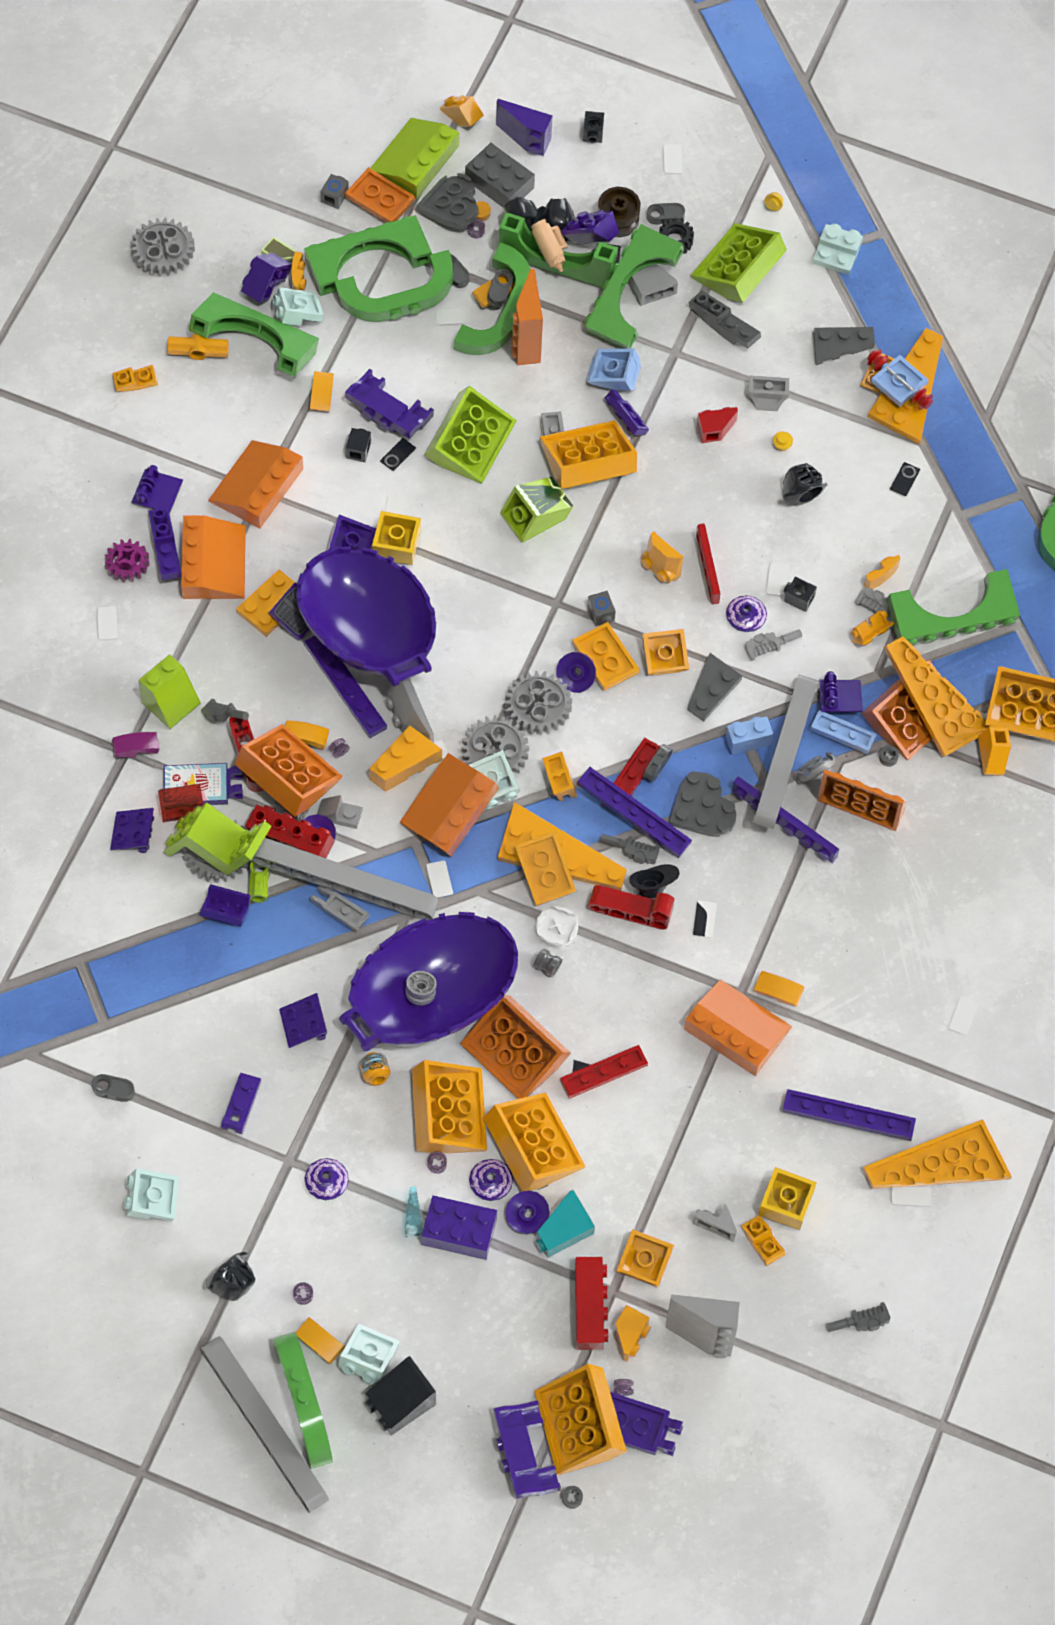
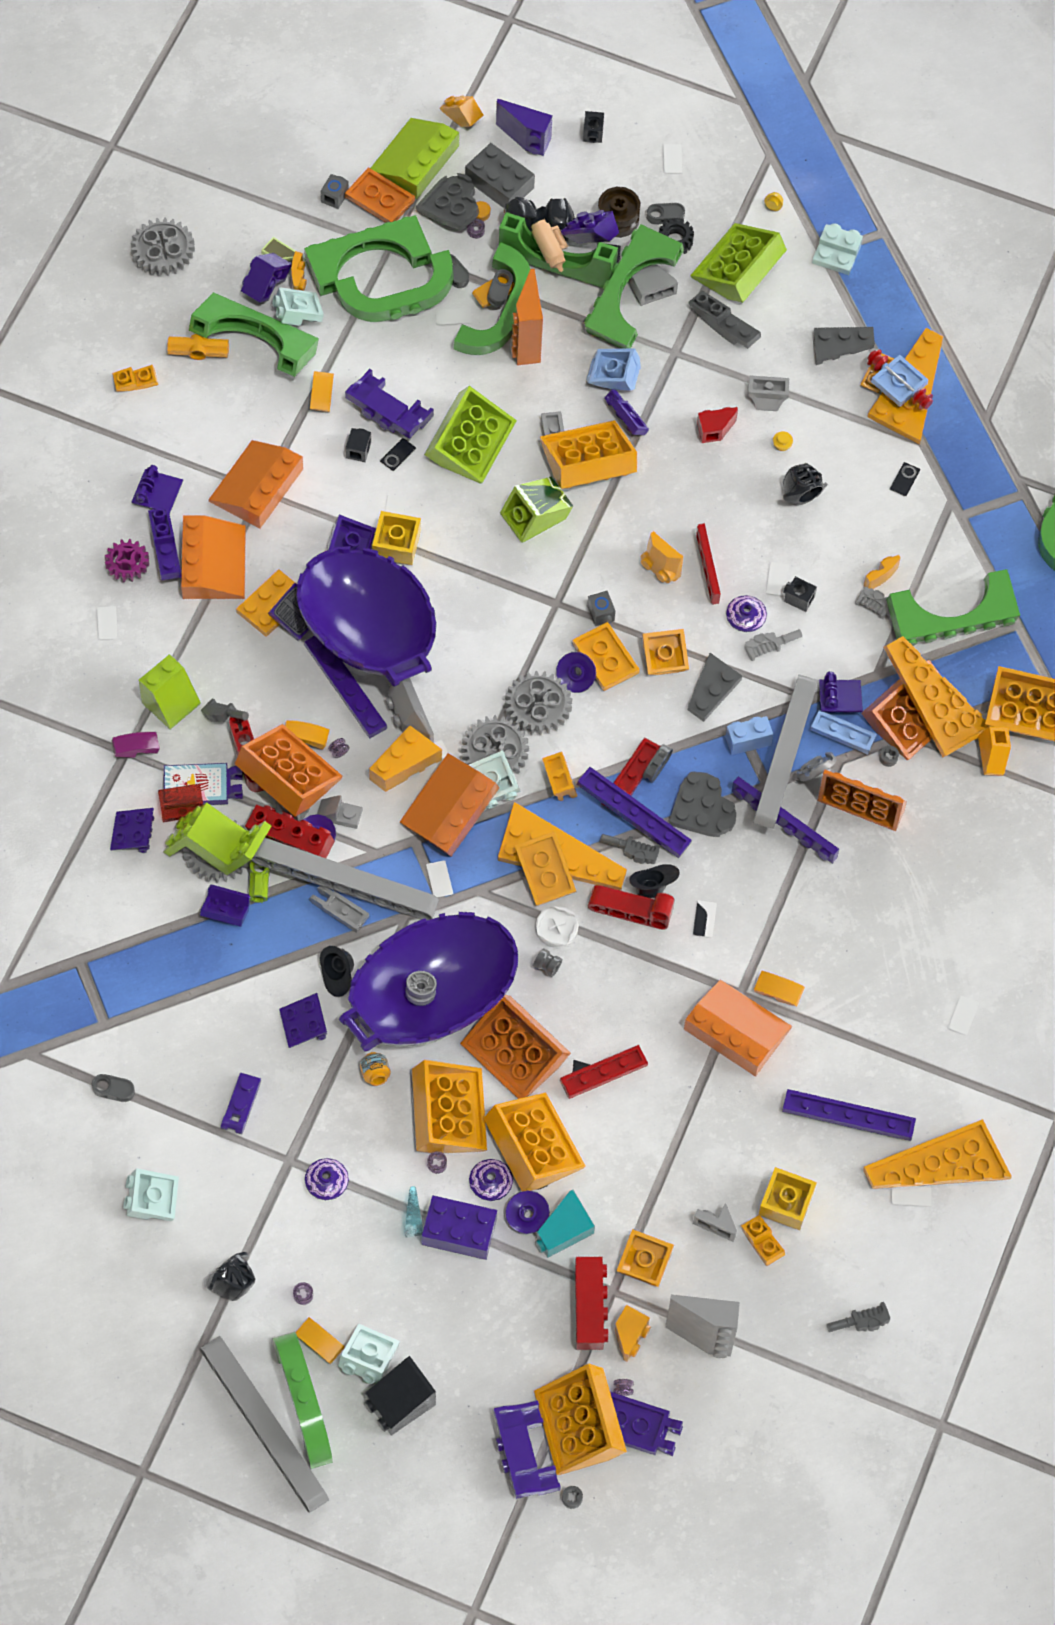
light orange hinge [851,610,894,646] -> none
none -> black piece [319,945,354,997]

